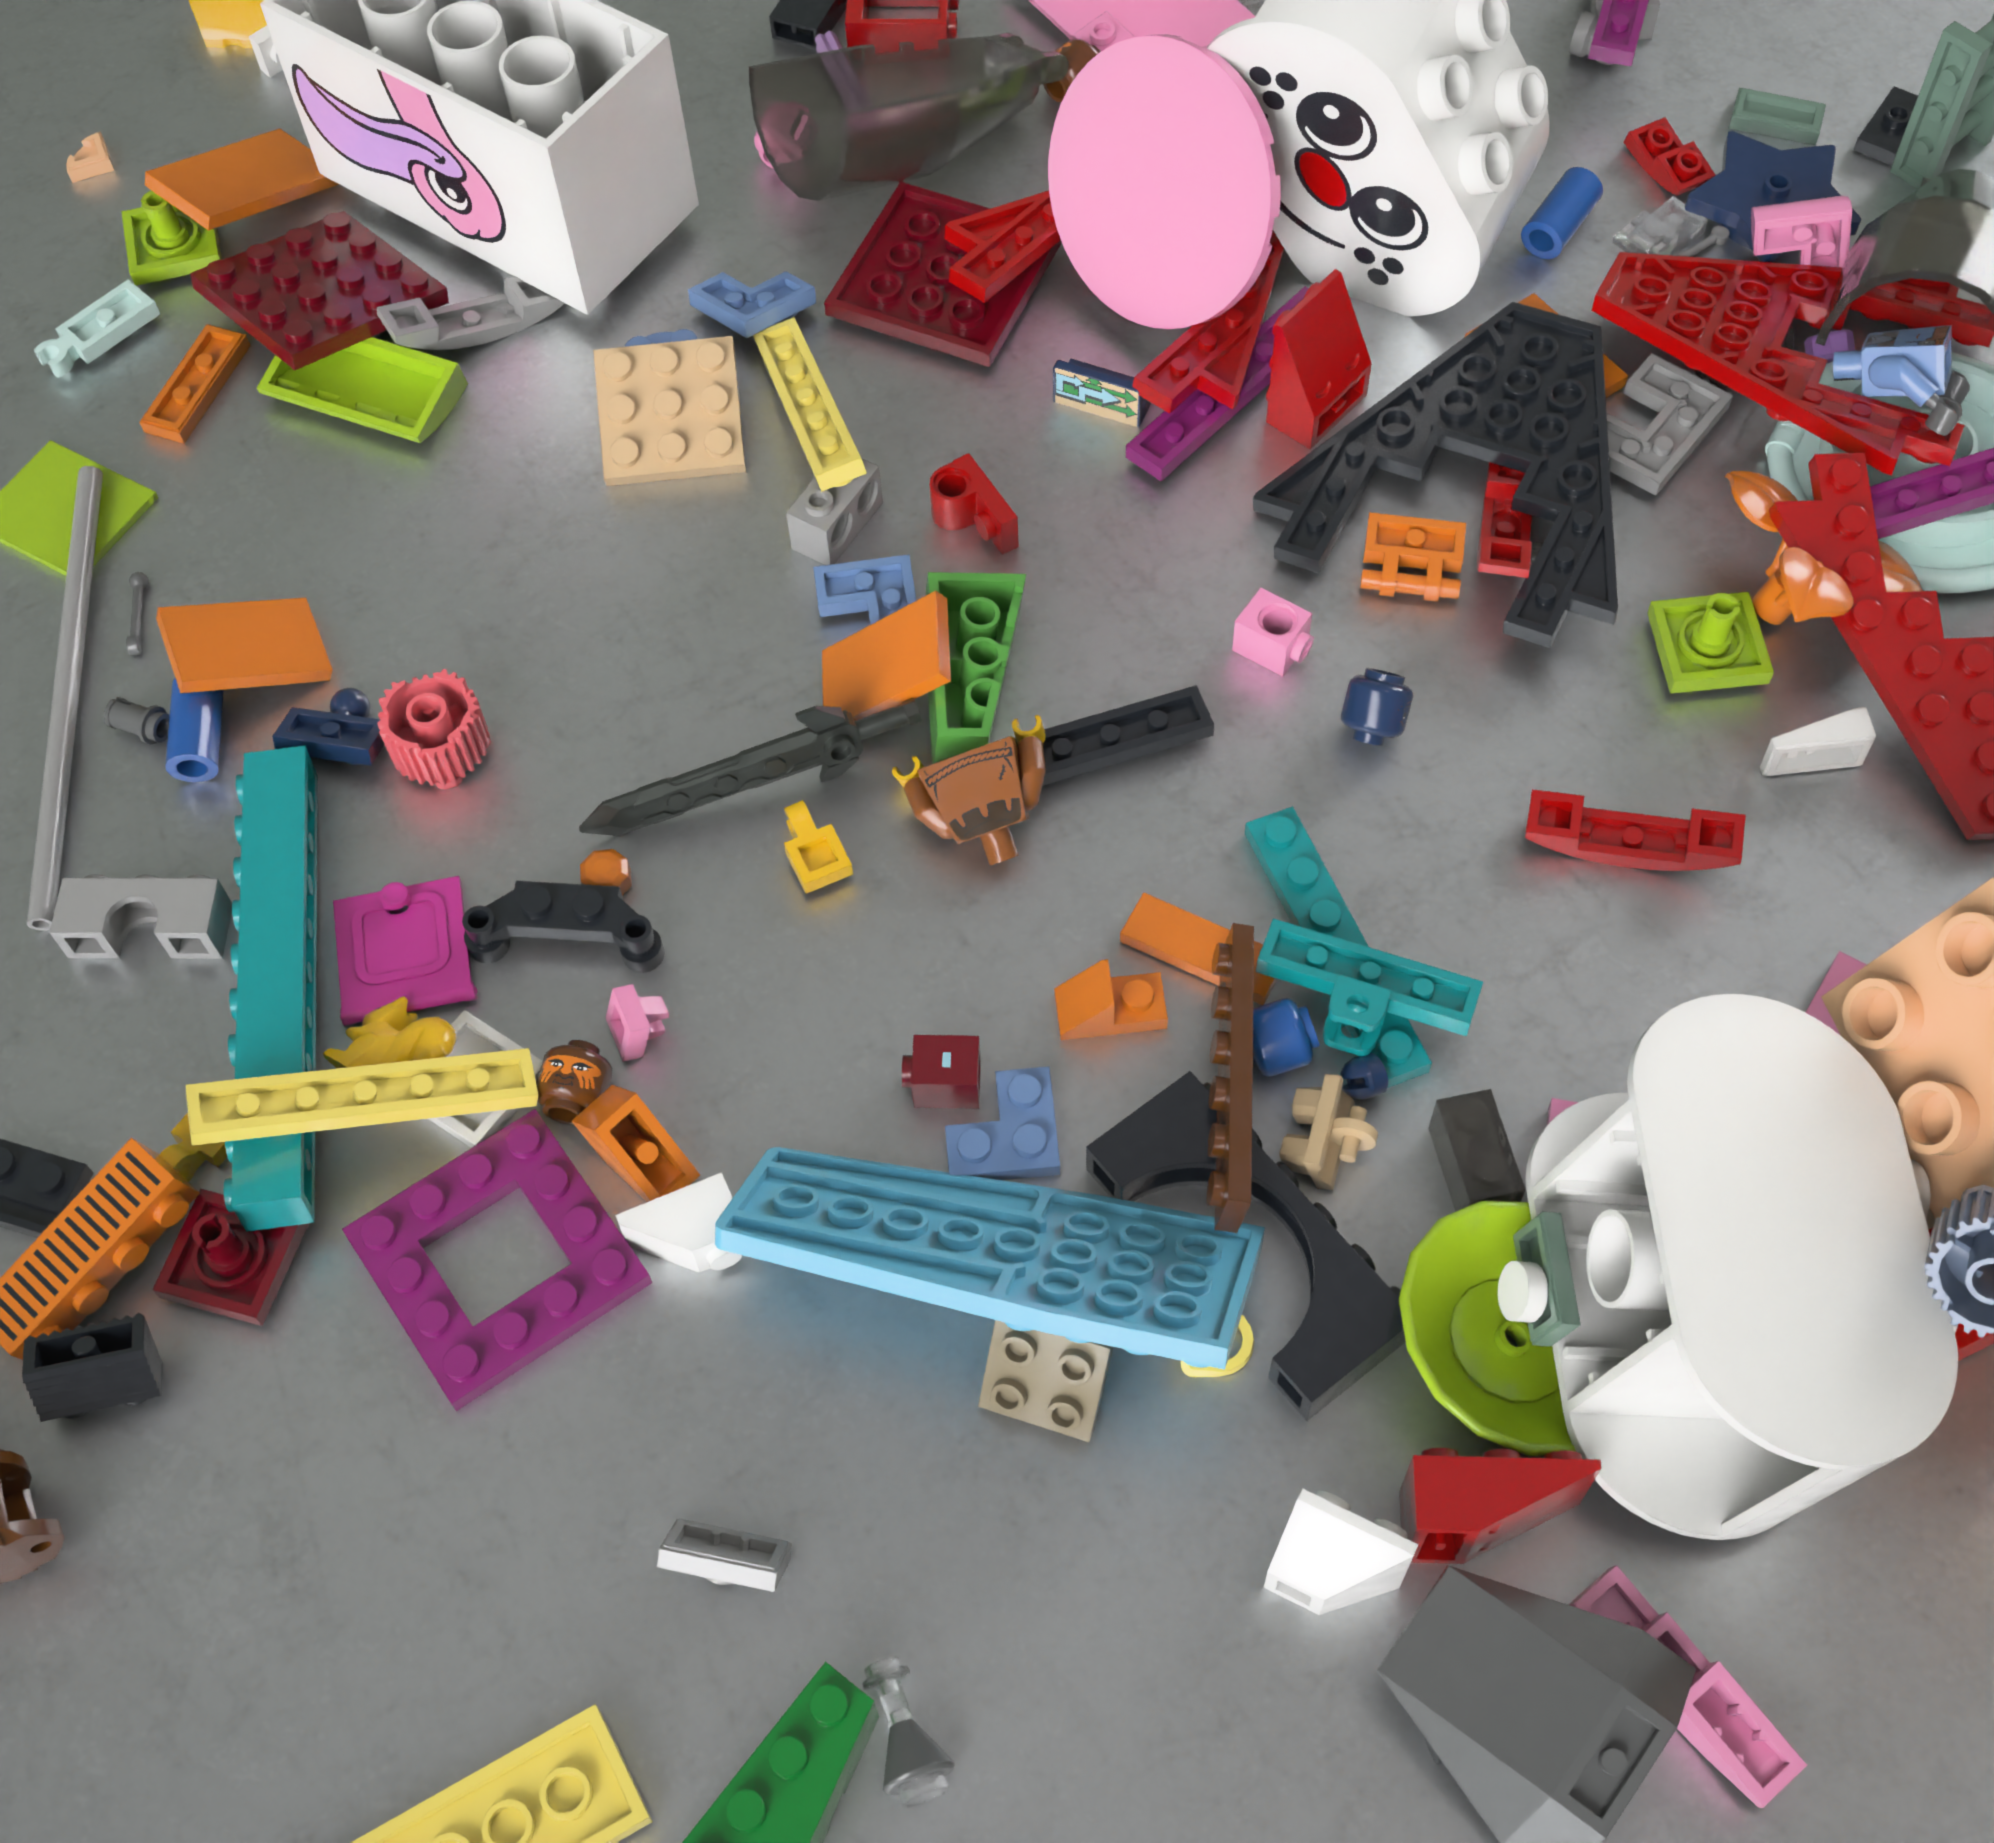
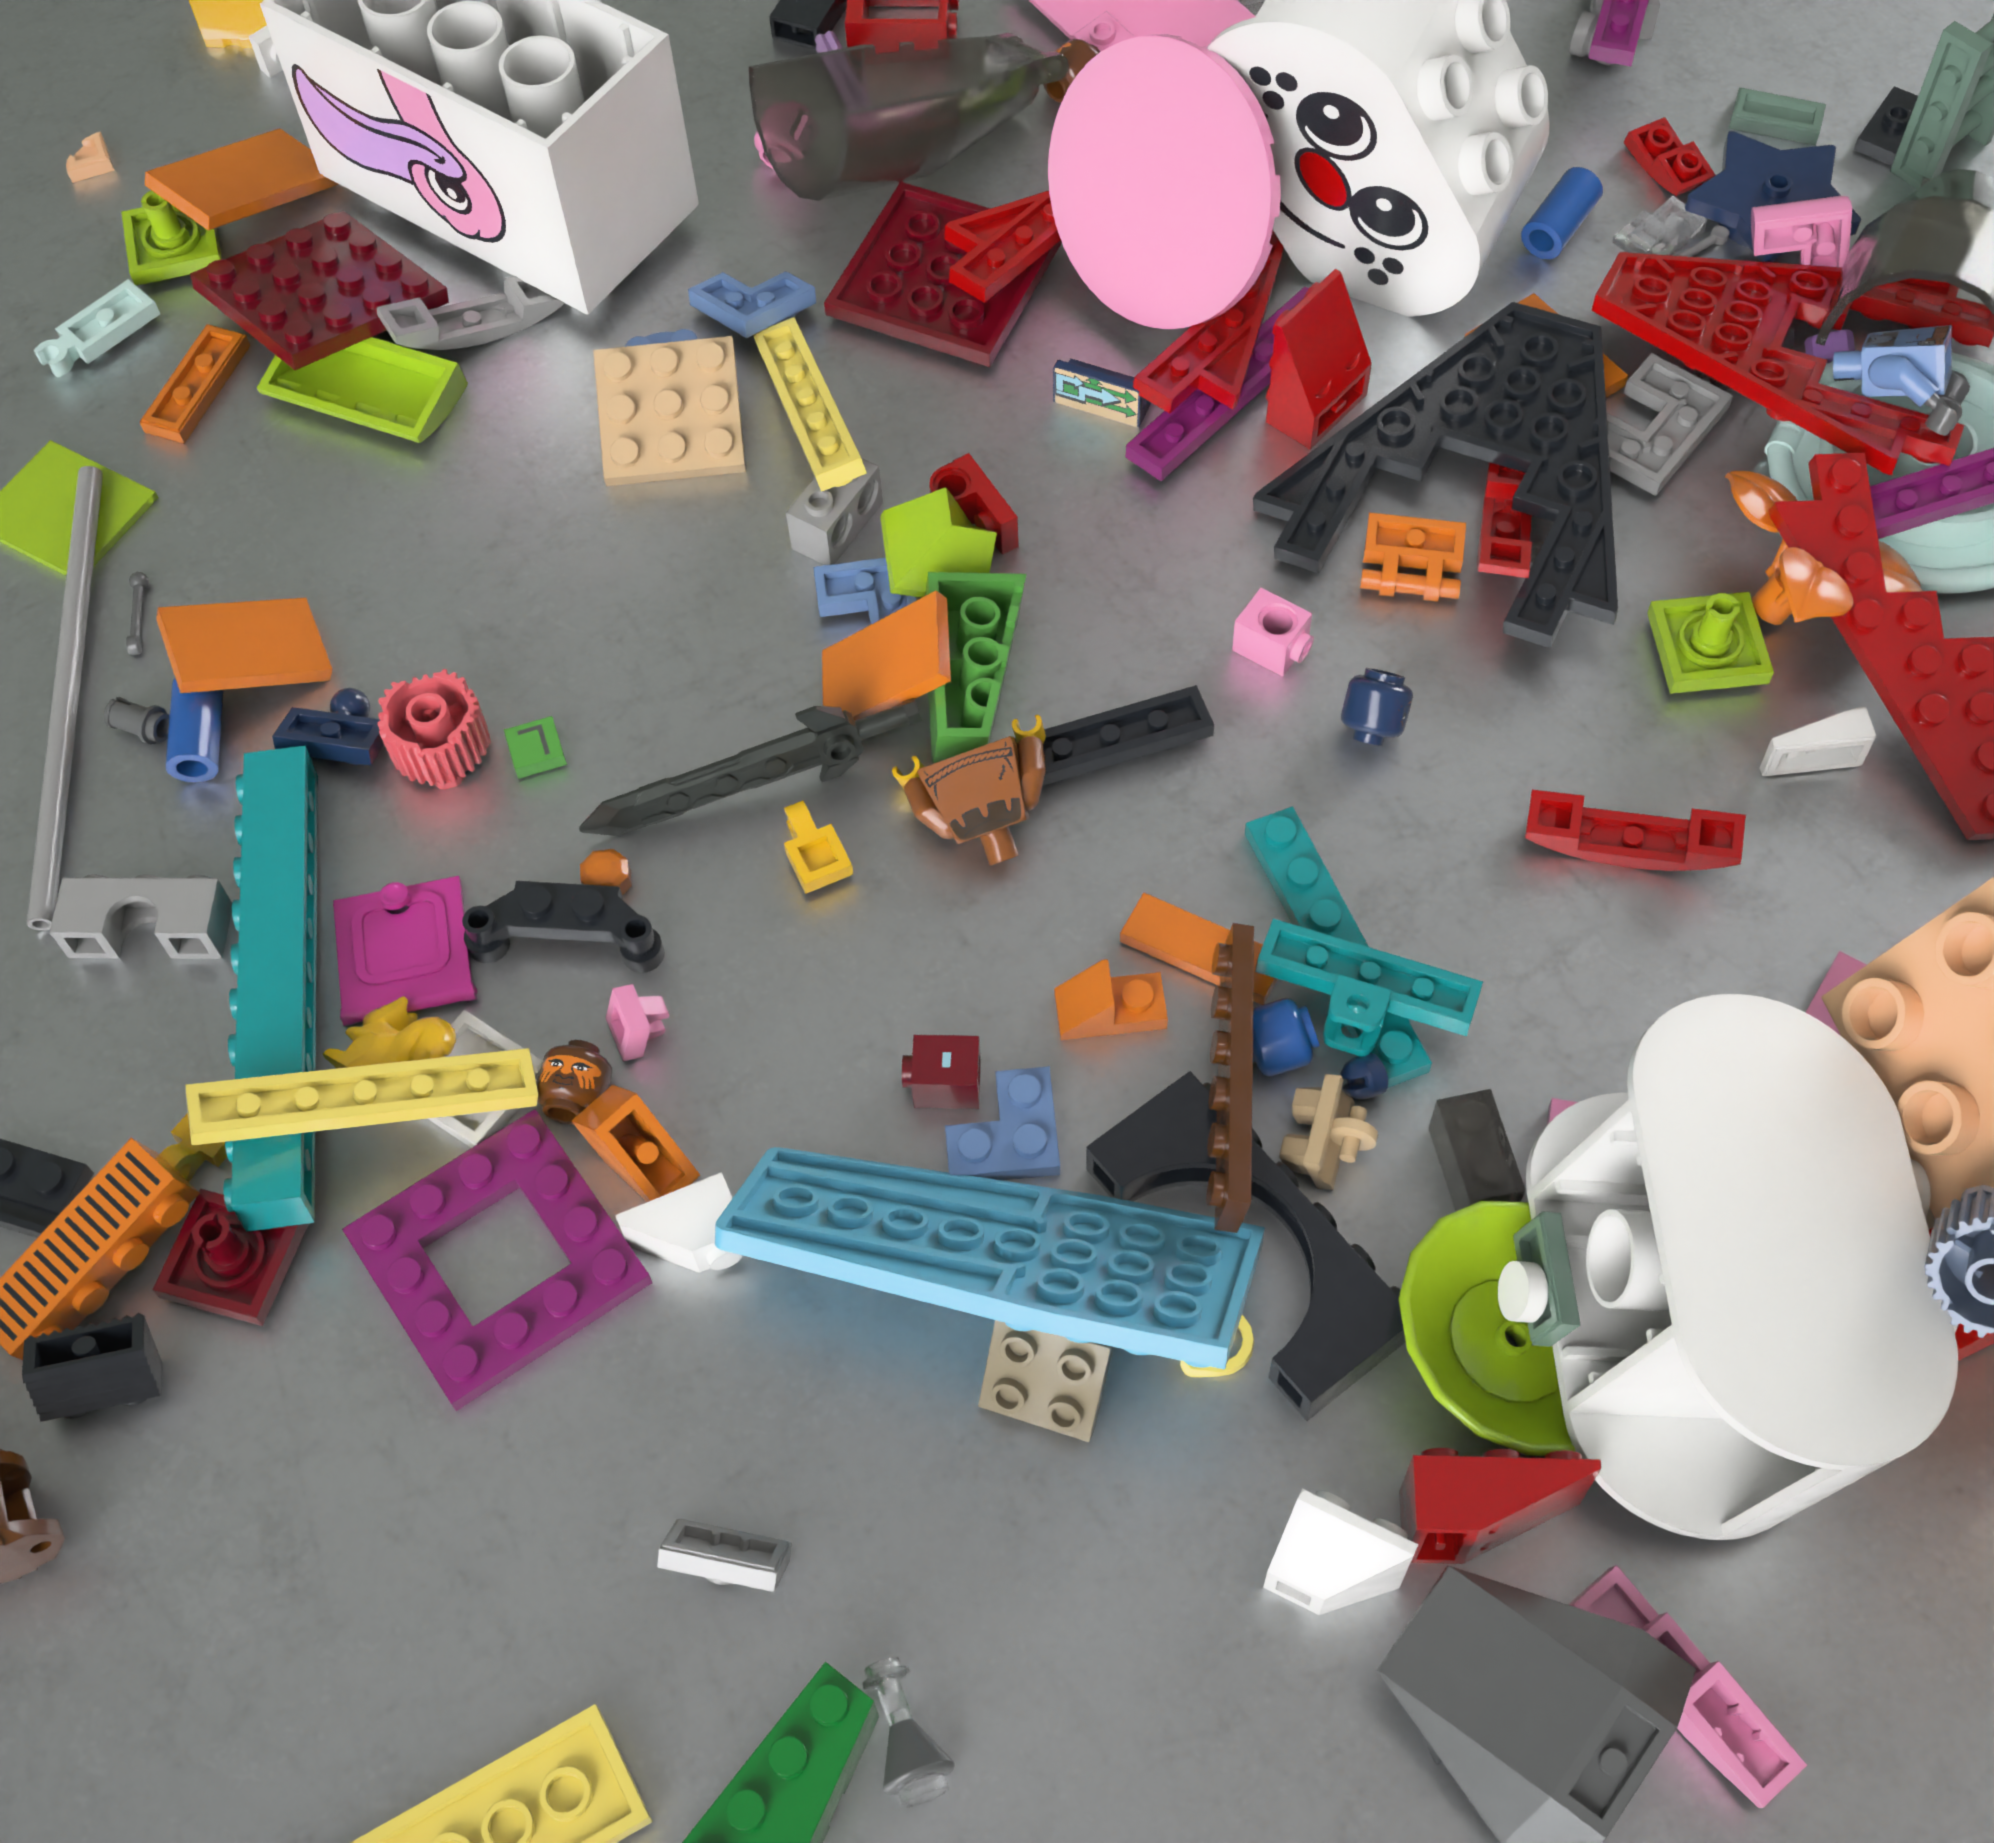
none -> bright green tile [504,716,567,779]
none -> lime slope [880,487,997,598]

